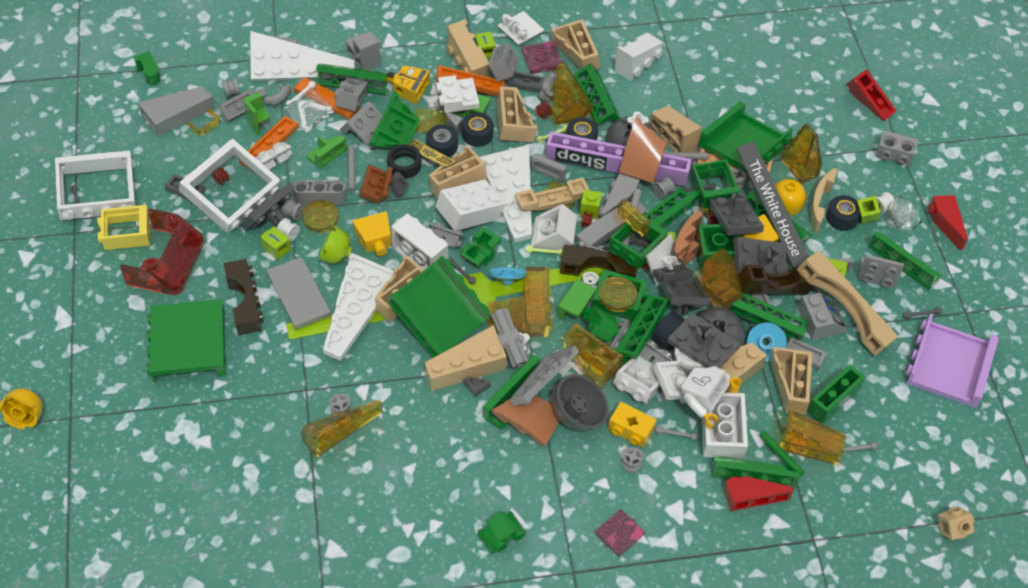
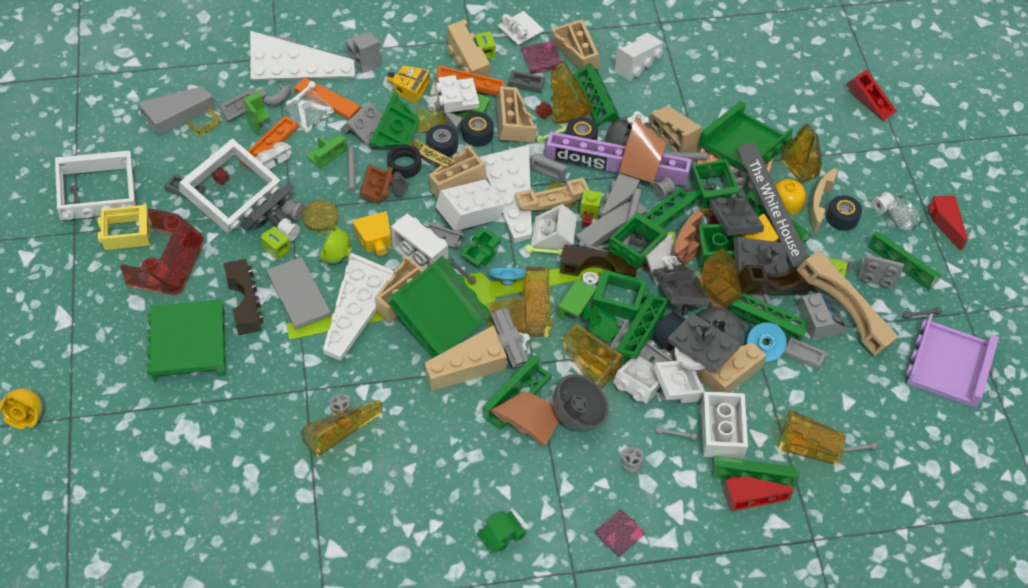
green leg [133,51,161,85] -> none
light grey wheel [222,78,240,98] -> none
light grey beam [293,180,347,204] -> none
green fence [316,63,388,94] -> none
light grey brick [334,76,368,112] -> none
dark grey tile [463,377,491,397] -> none
light grey brick [488,42,518,81] -> none
light grey wing [510,346,579,406] -> none
light grey piece [539,72,557,102] -> none
clear yellow tile [598,276,637,312] -> none
yellow brick [608,402,657,448] -> none
clear yellow plate [617,198,650,237] -> none
white torso [677,366,742,429] -> none
green bar [759,431,805,477] -> none
tan wedge [769,347,812,415] -> none
green brick [807,365,865,424] -> none
lime brick [857,196,880,224] -> none
light grey brick [875,130,918,166] -> none
tan brick [937,507,975,540] -> none

